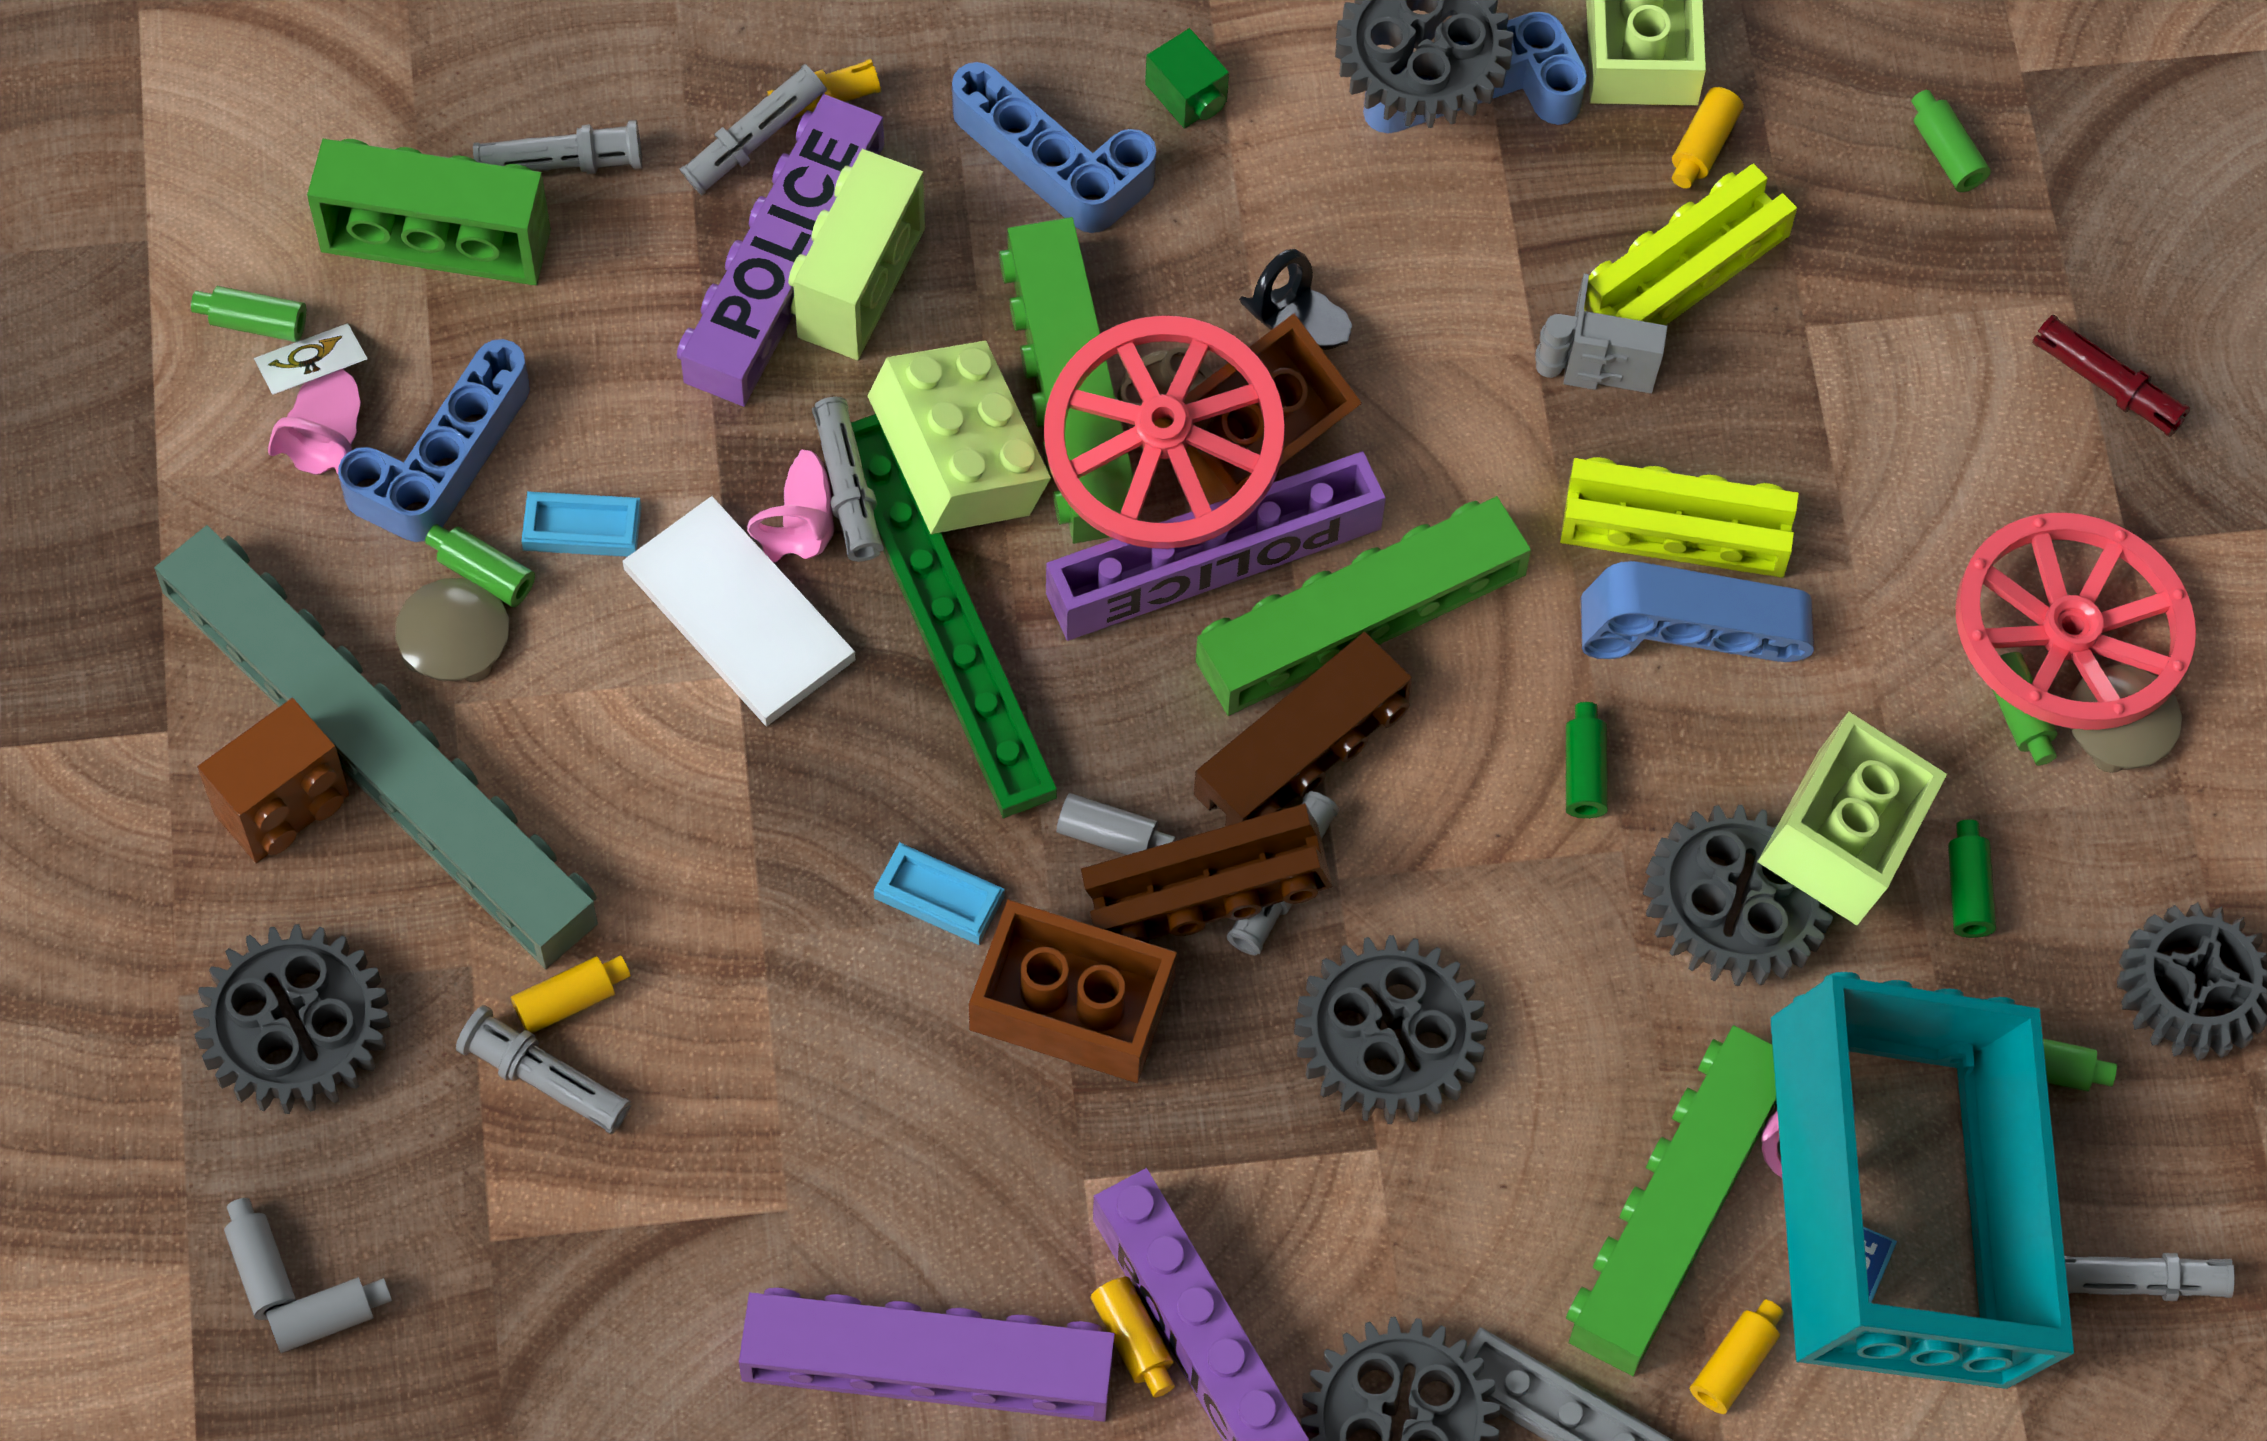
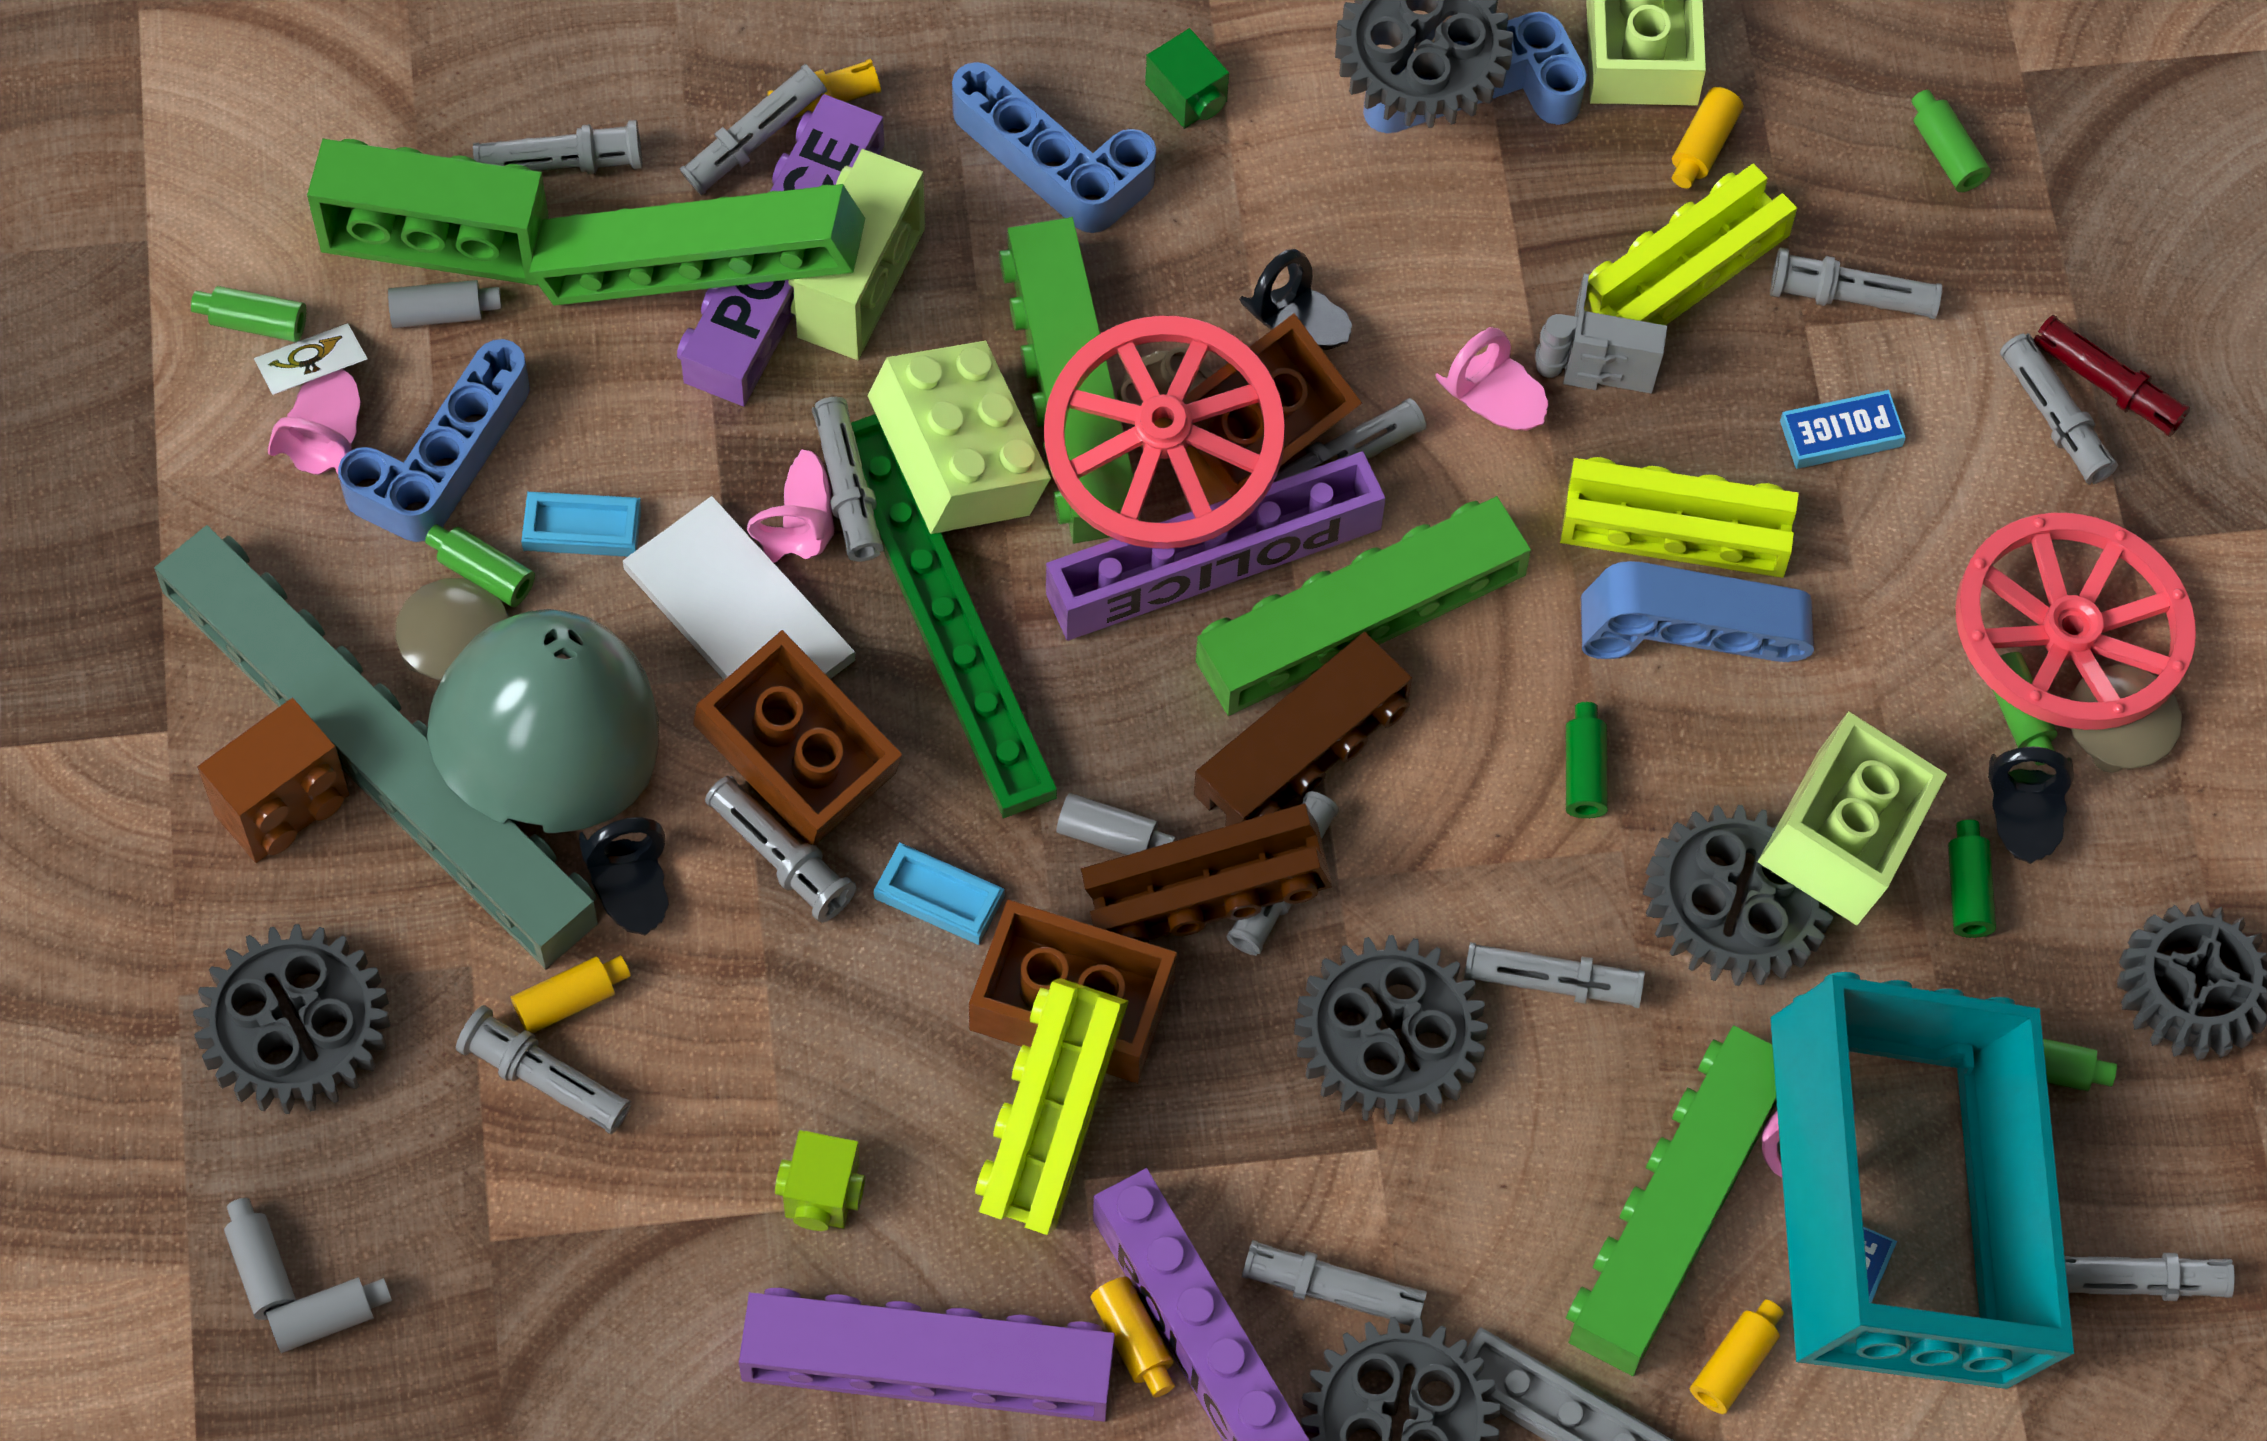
none -> light grey cylinder [388,280,502,328]
none -> sand green piece [427,609,659,833]
none -> bright green brick [529,184,866,306]
none -> black piece [579,817,669,936]
none -> dark orange brick [693,630,902,845]
none -> light grey pin [705,776,856,923]
none -> lime brick [775,1130,865,1231]
none -> neon yellow brick [975,978,1129,1235]
none -> light grey pin [1242,1240,1427,1327]
none -> light grey pin [1273,398,1426,483]
none -> bright pink piece [1435,327,1549,431]
none -> light grey pin [1464,942,1645,1008]
none -> light grey pin [1770,247,1942,319]
none -> tile [1780,390,1906,469]
none -> black piece [1988,746,2074,864]
none -> light grey pin [2000,333,2118,485]

